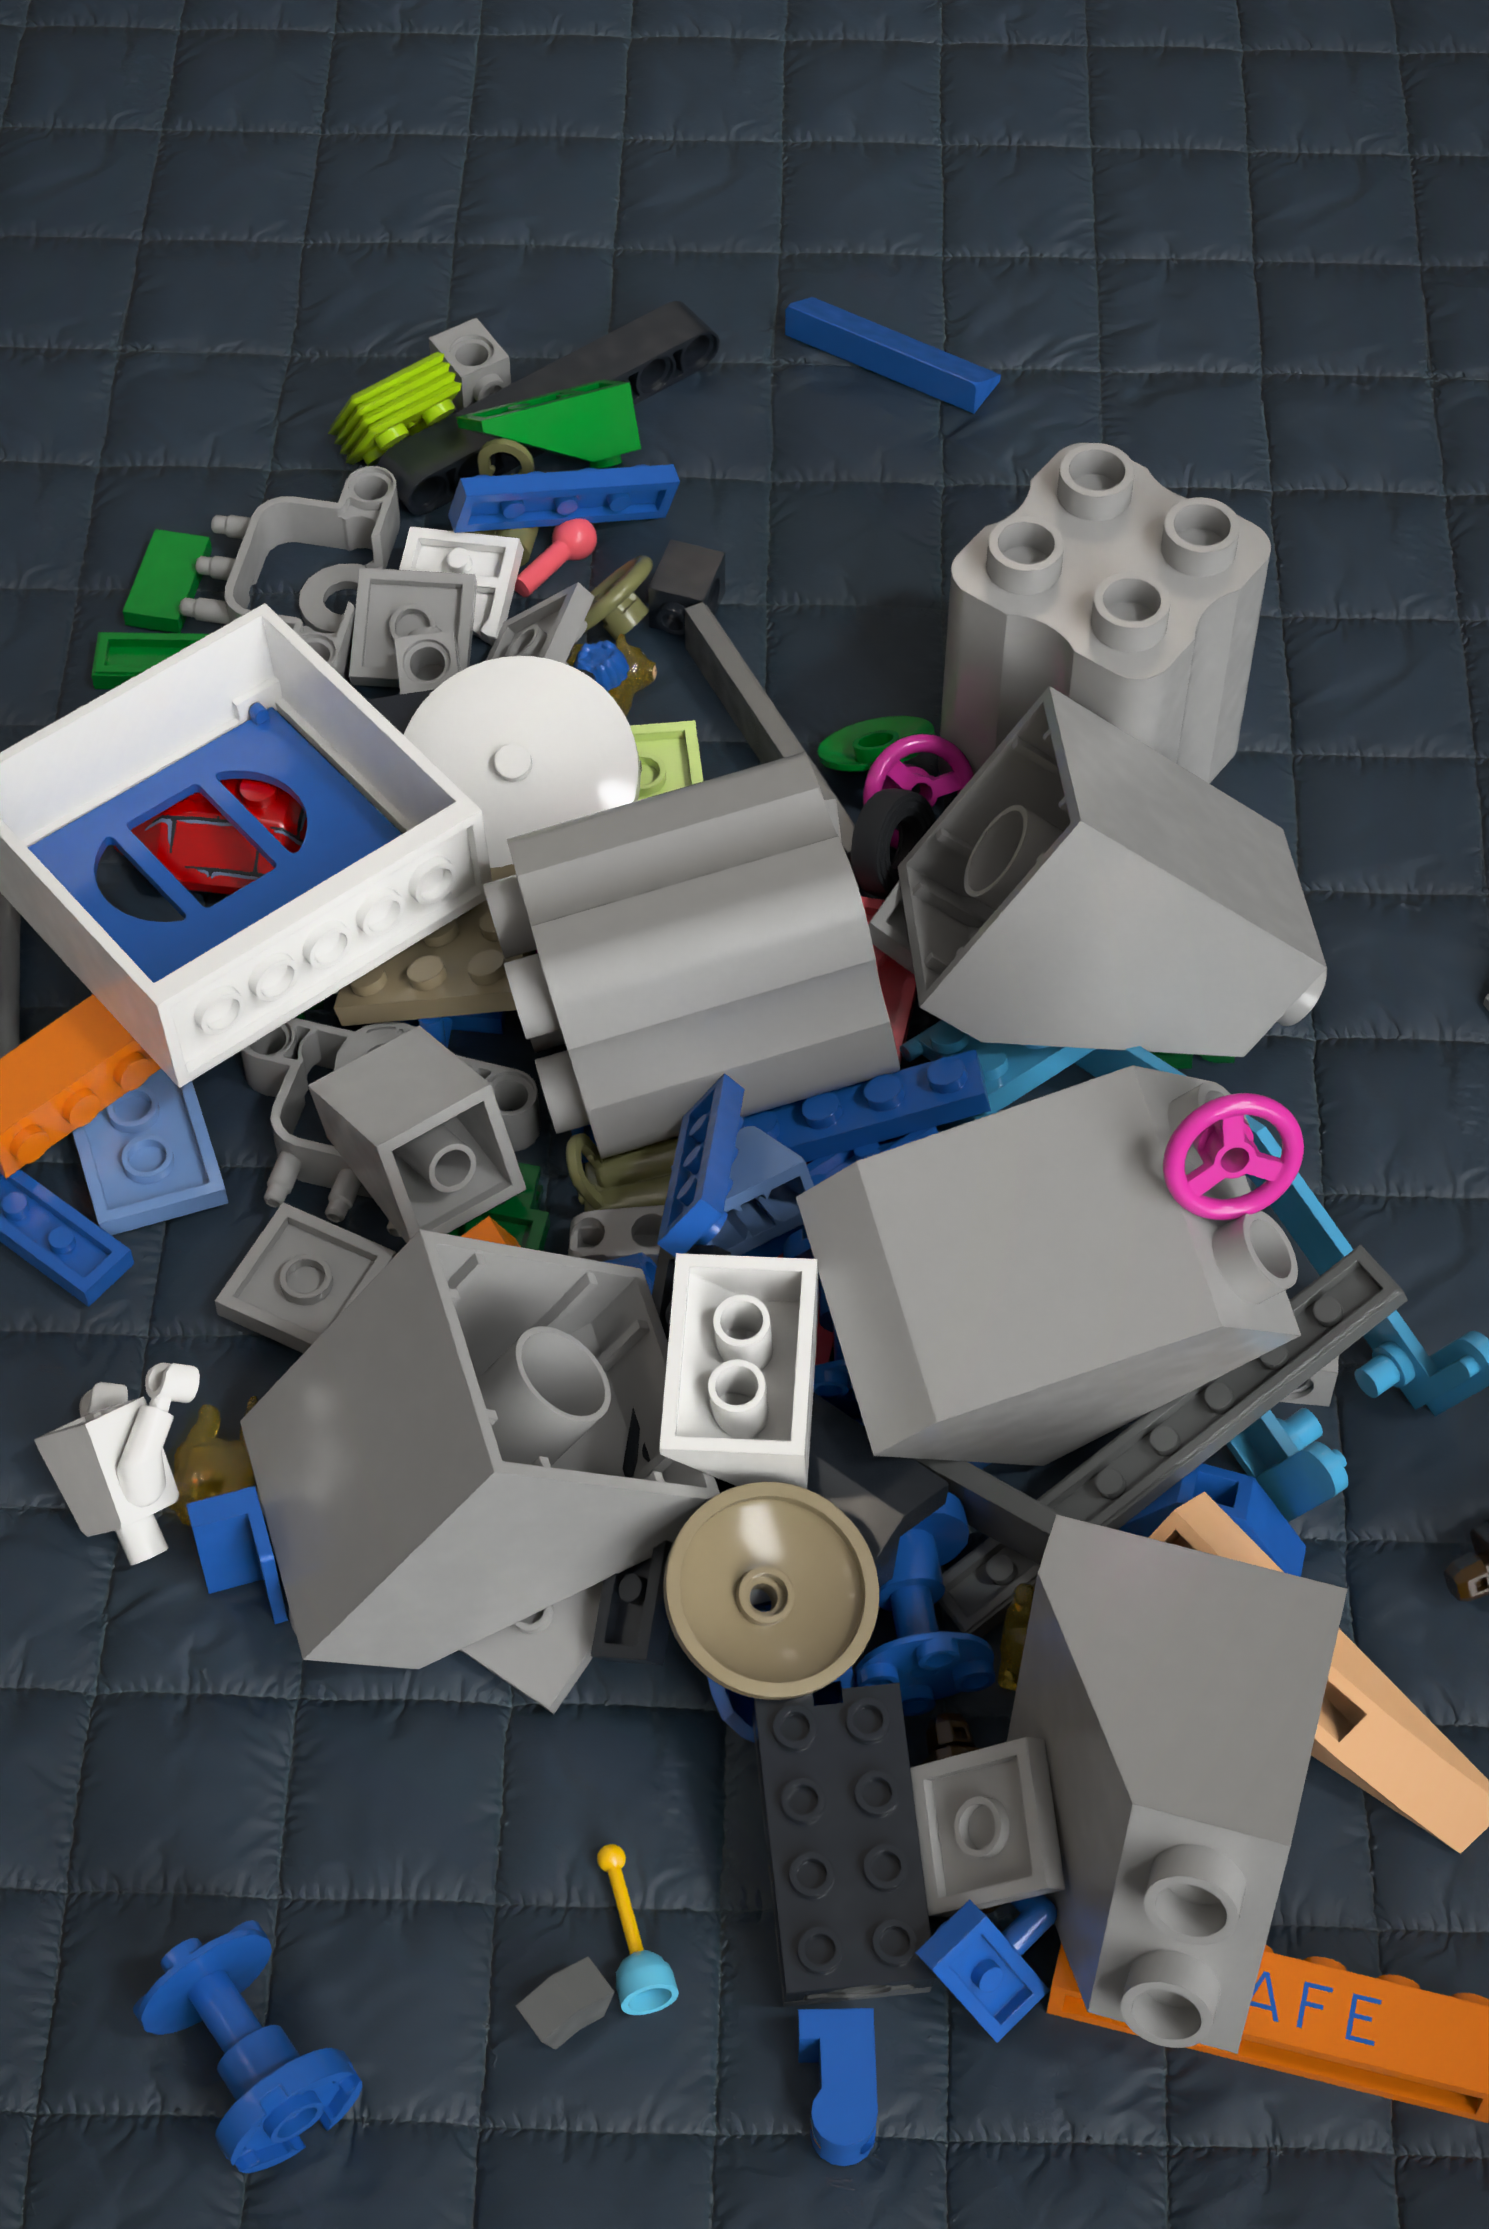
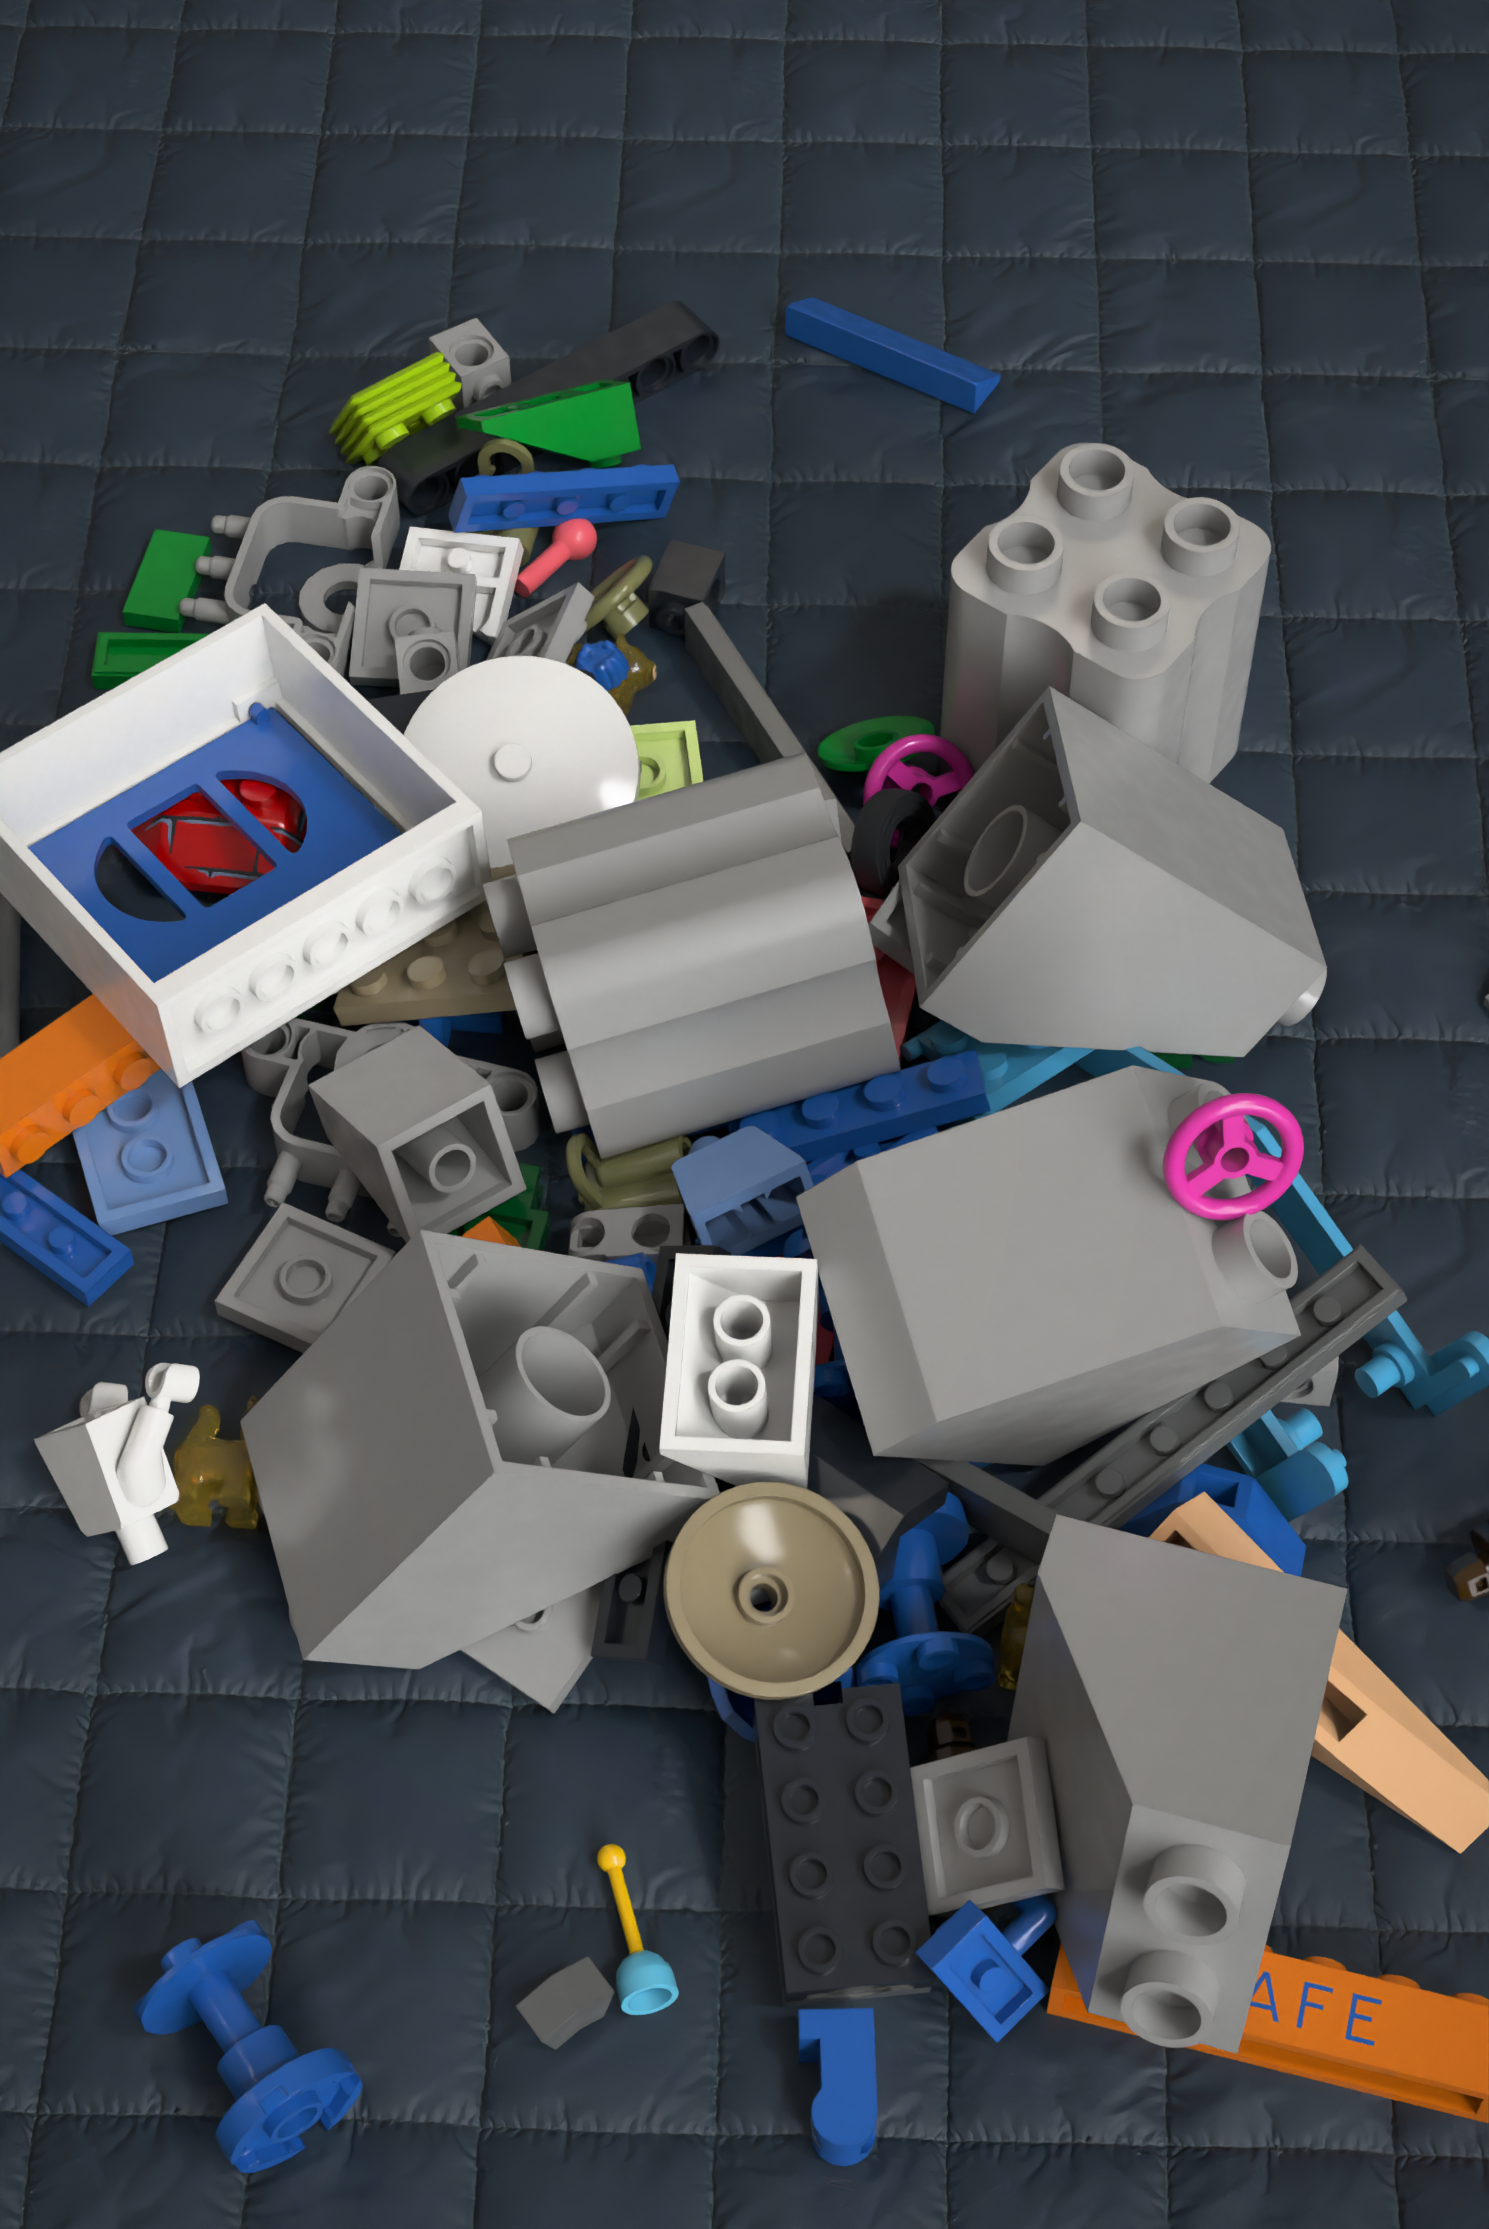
blue panel [186,1486,288,1624] -> none
blue plate [657,1073,745,1258] -> none

